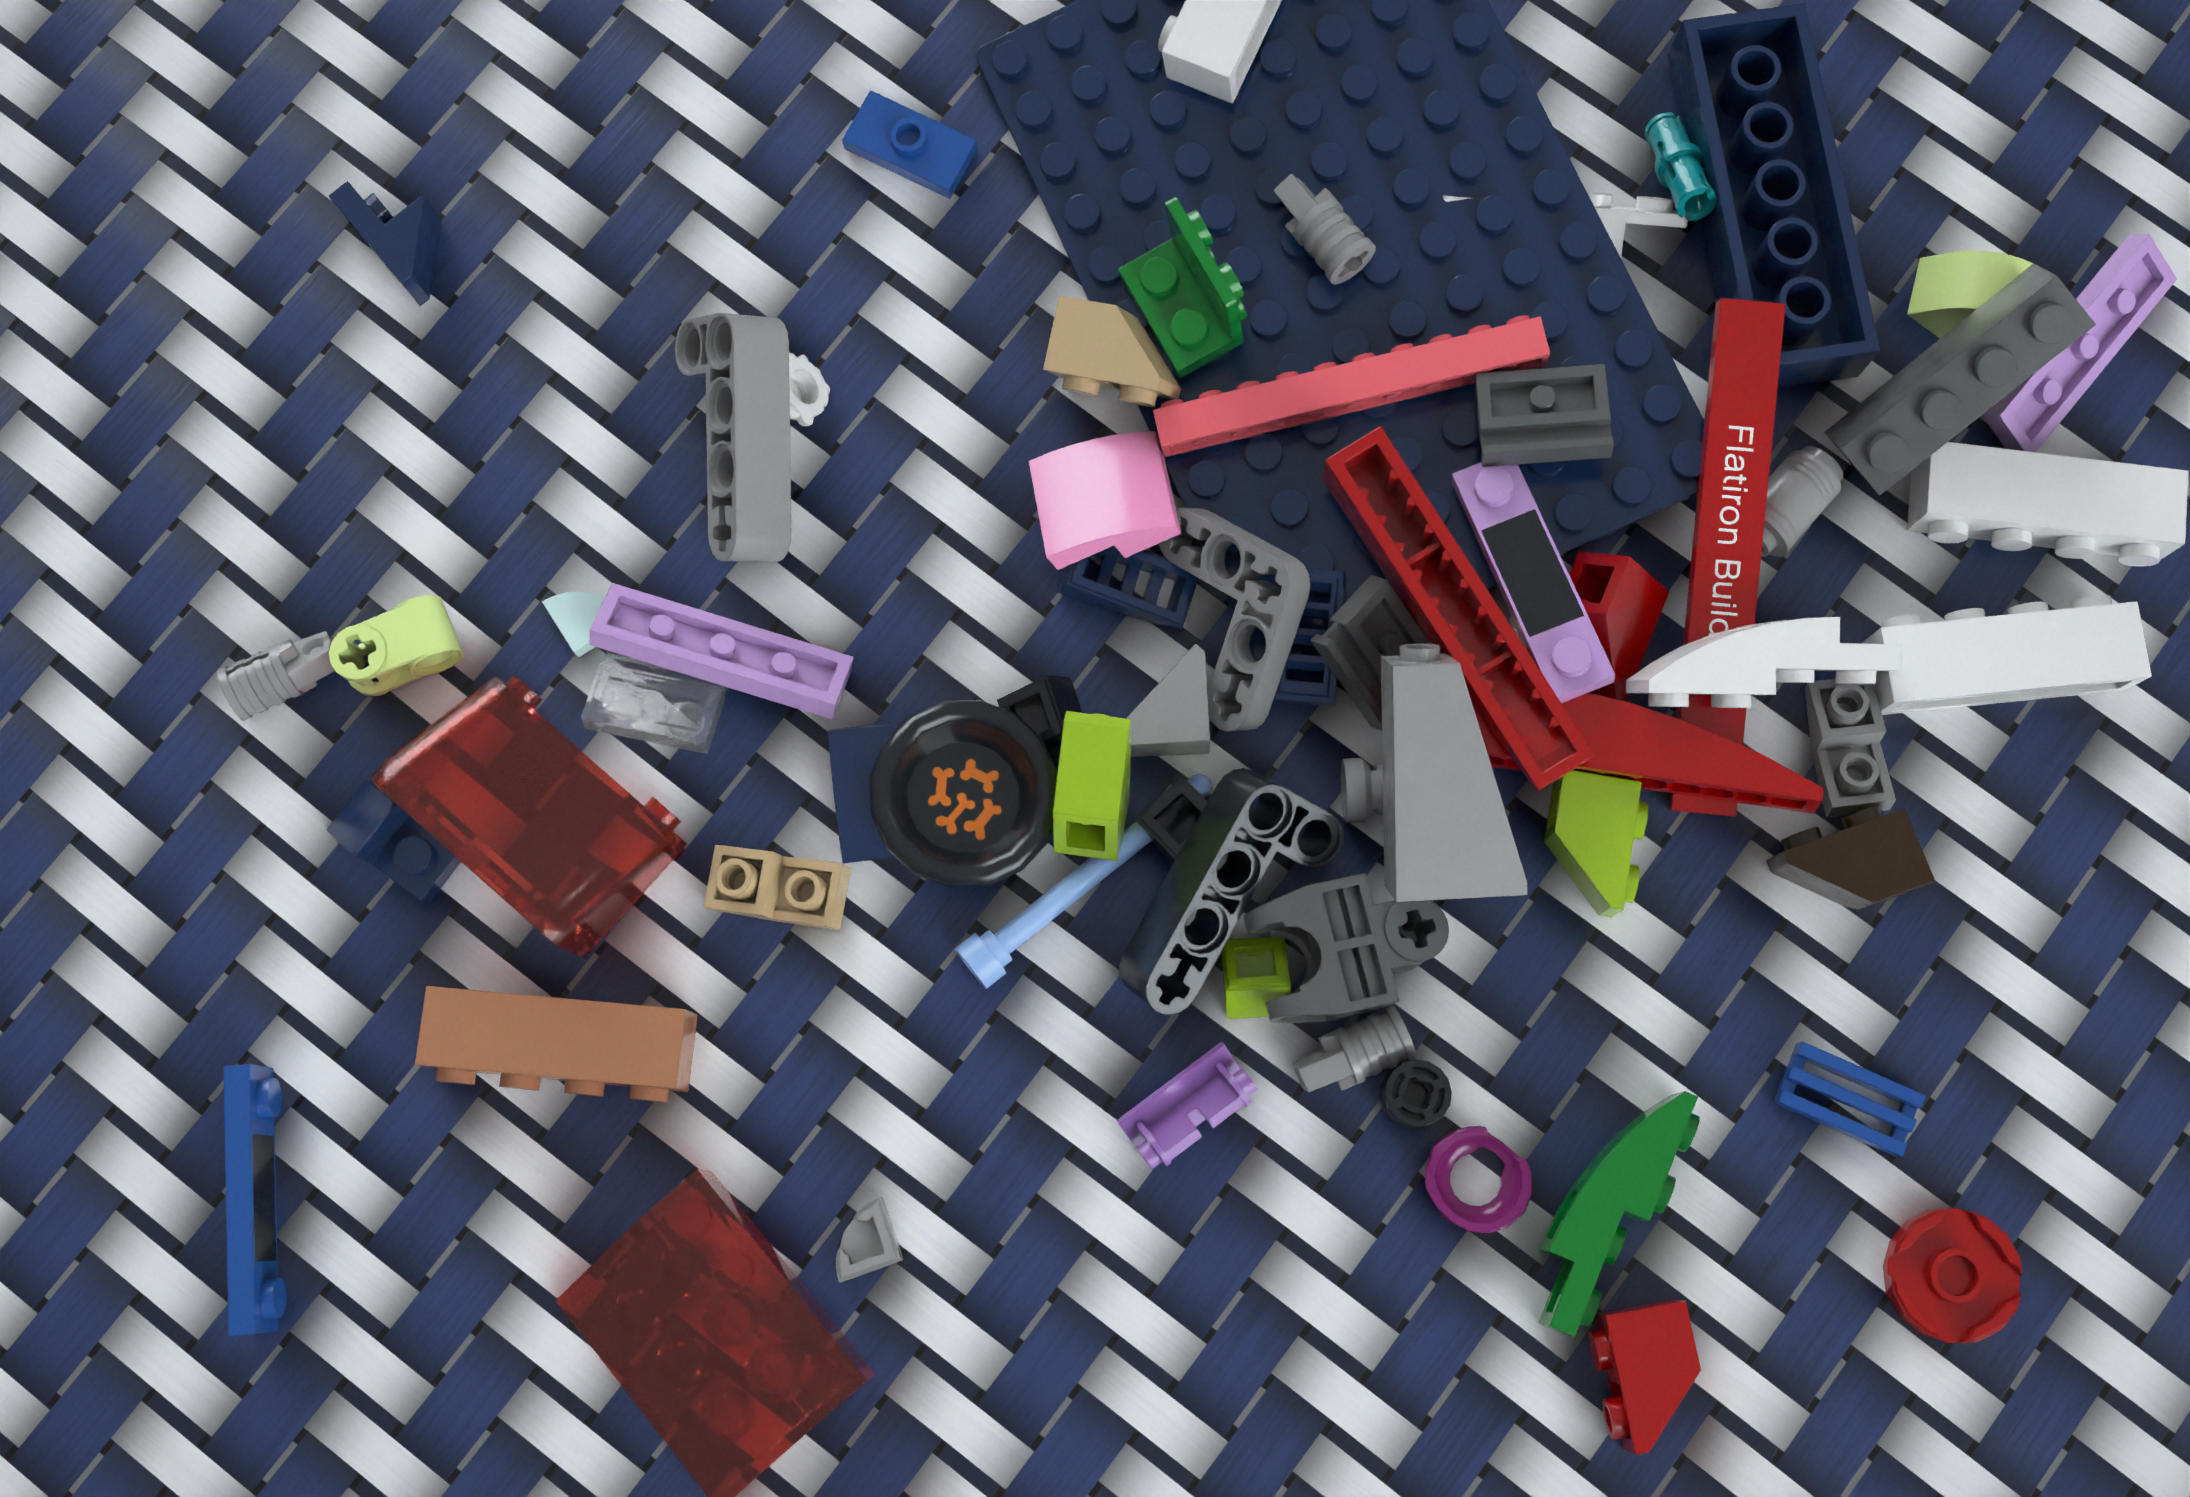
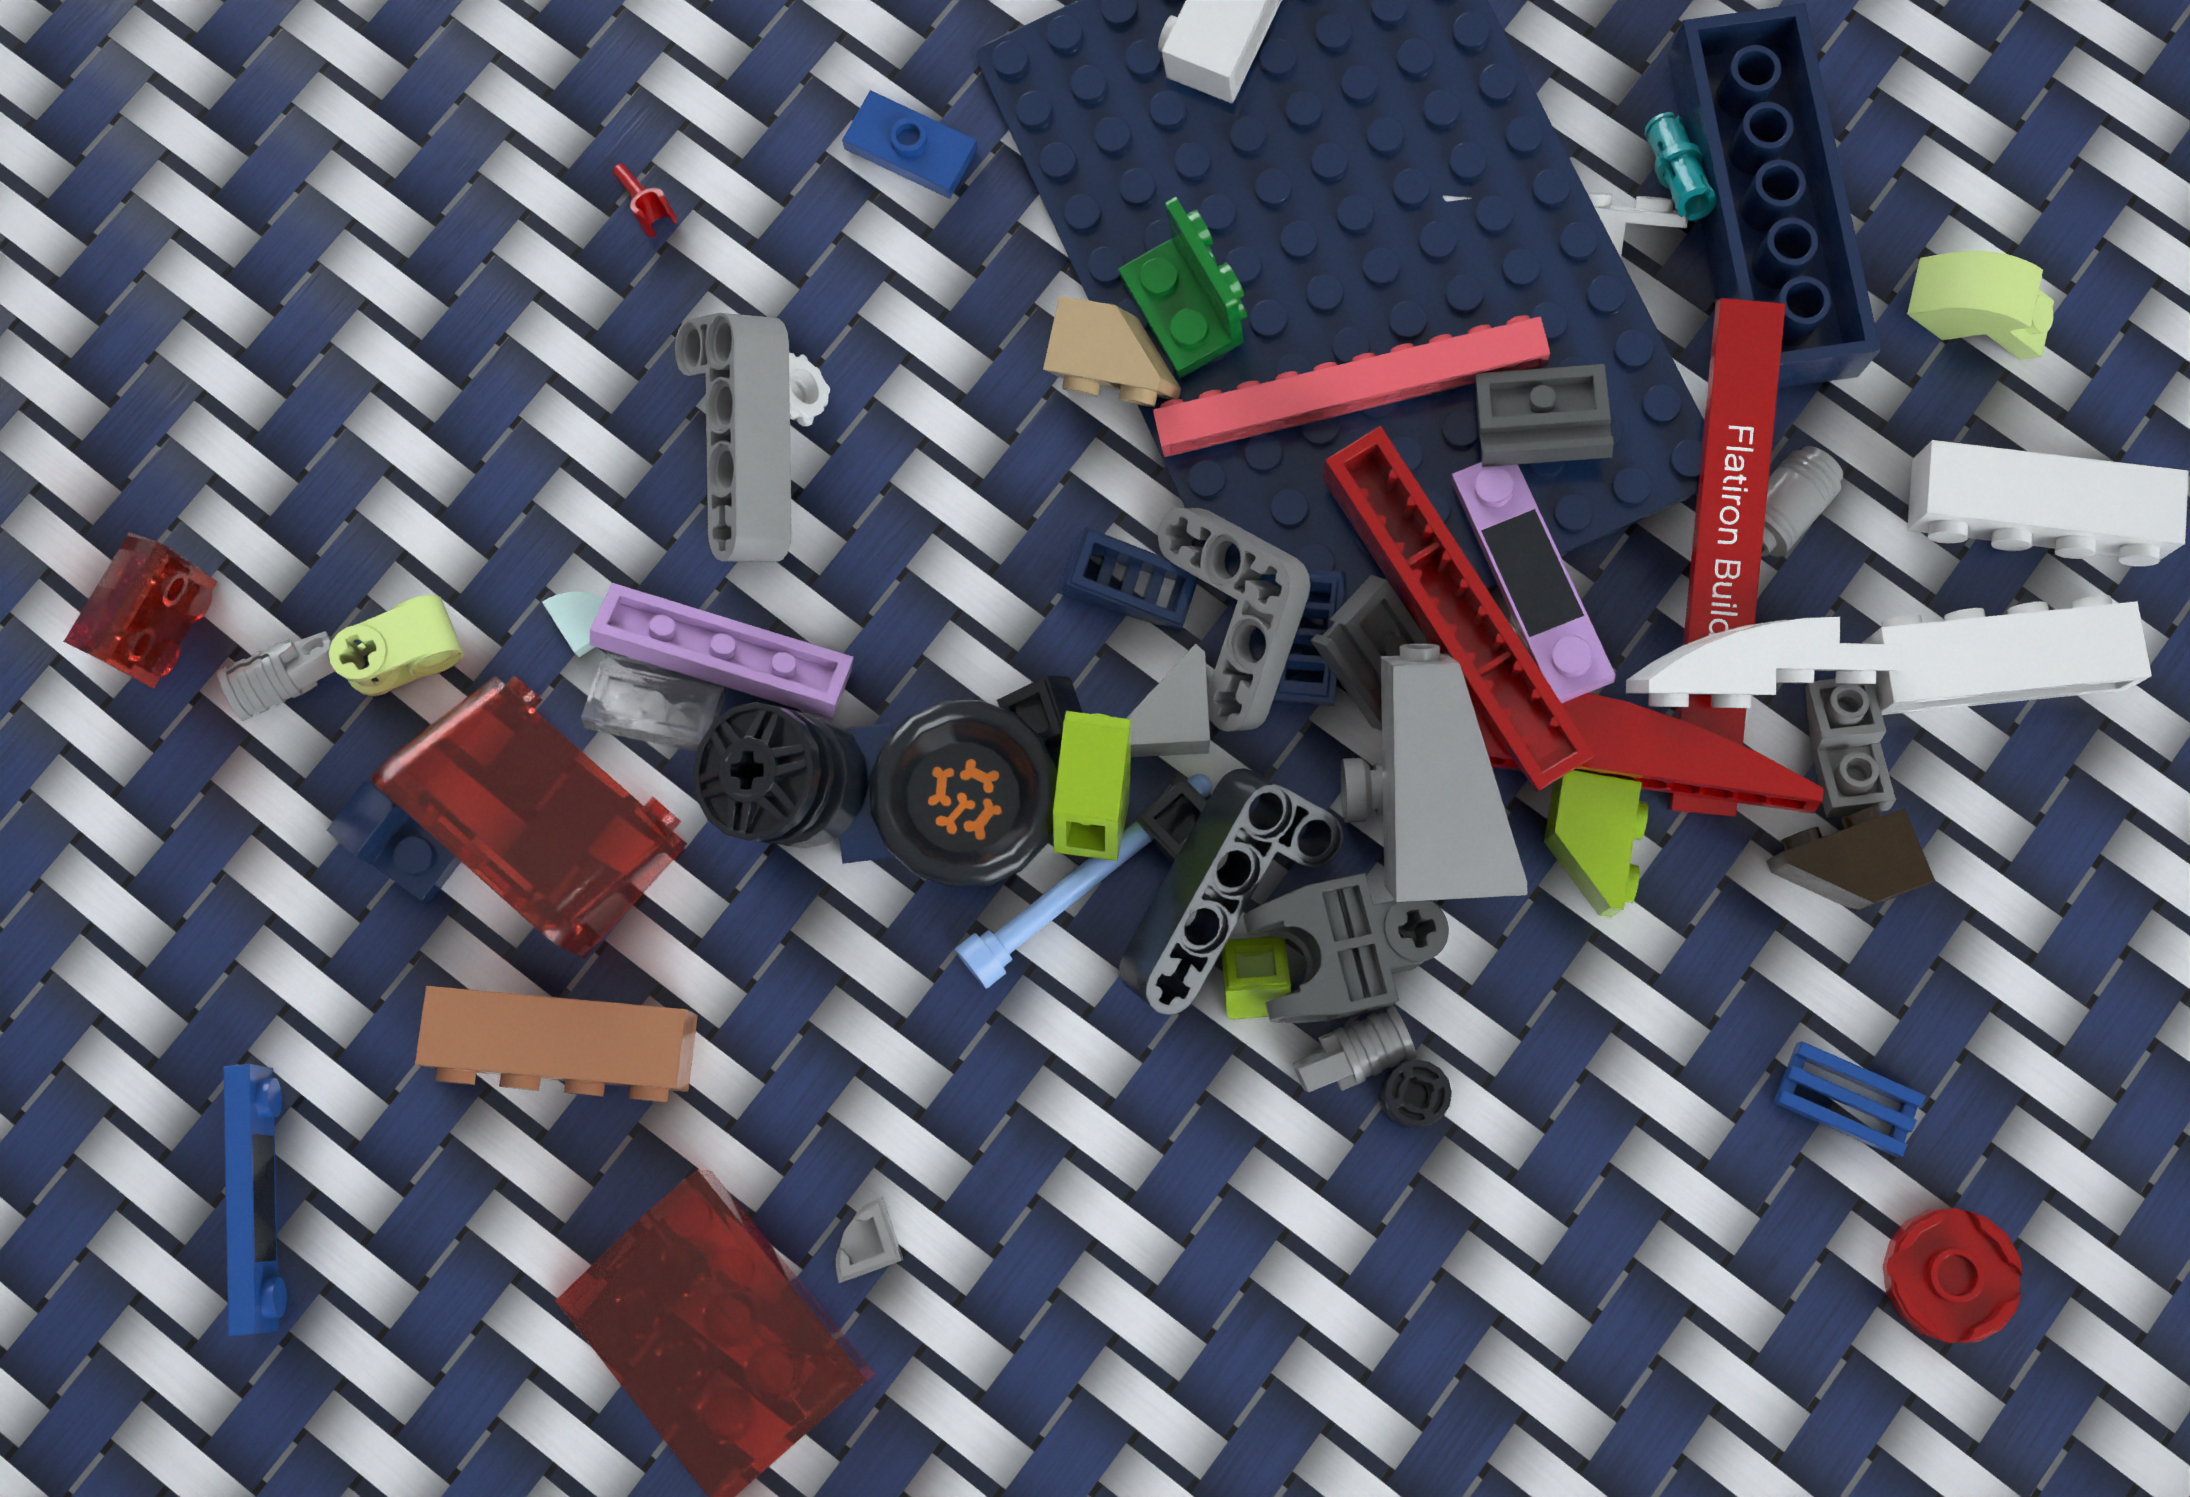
dark blue slope [328,181,441,306] -> none
tan slope [703,845,851,931] -> none
bright pink slope [1029,431,1181,570] -> none
medium lavender hinge [1116,1041,1258,1169] -> none
light grey hinge [1274,174,1376,284] -> none
magenta piece [1425,1126,1533,1234] -> none
green slope [1538,1091,1700,1337] -> none
red slope [1569,551,1669,701] -> none
red slope [1588,1299,1701,1455] -> none
dark grey brick [1824,263,2096,496] -> none
lavender plate [1982,234,2177,452] -> none
none -> clear red slope [63,532,218,689]
none -> red hand [612,163,677,238]
none -> black wheel [693,702,868,849]

